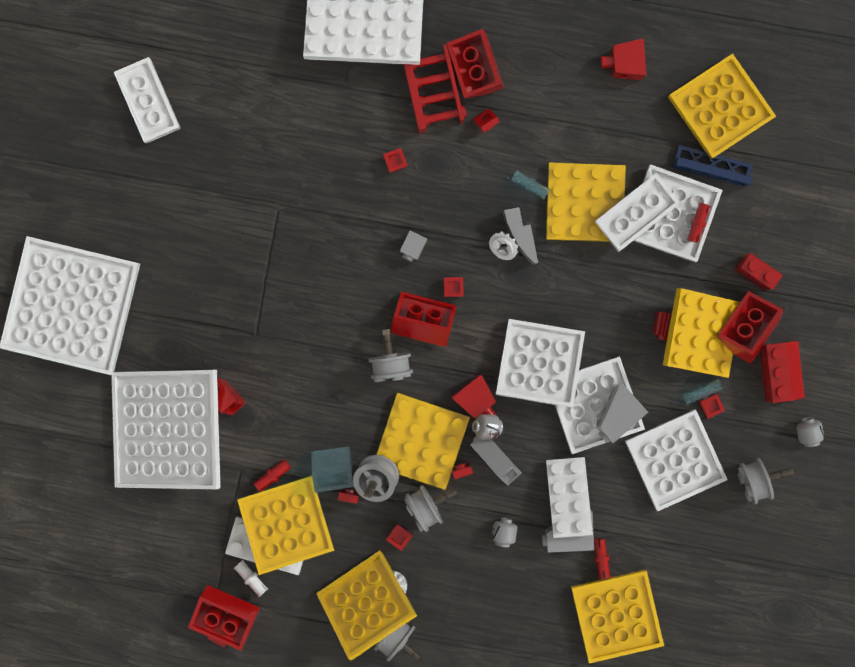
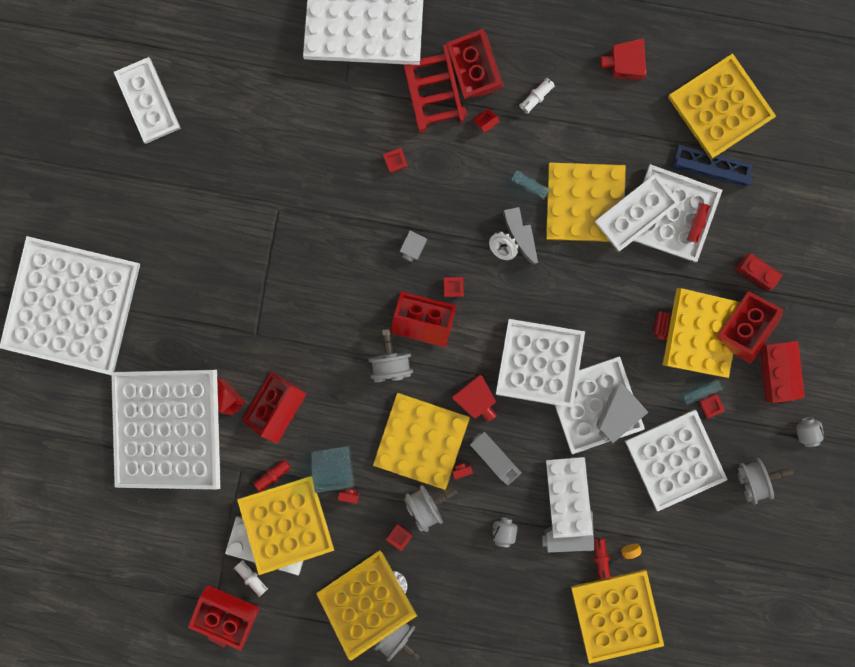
light grey wheel [353,455,399,502] -> none
light grey head [472,414,503,440] -> none
none -> red slope [242,371,307,443]
none -> white pin [519,78,555,114]
none -> light orange tile [621,544,642,559]

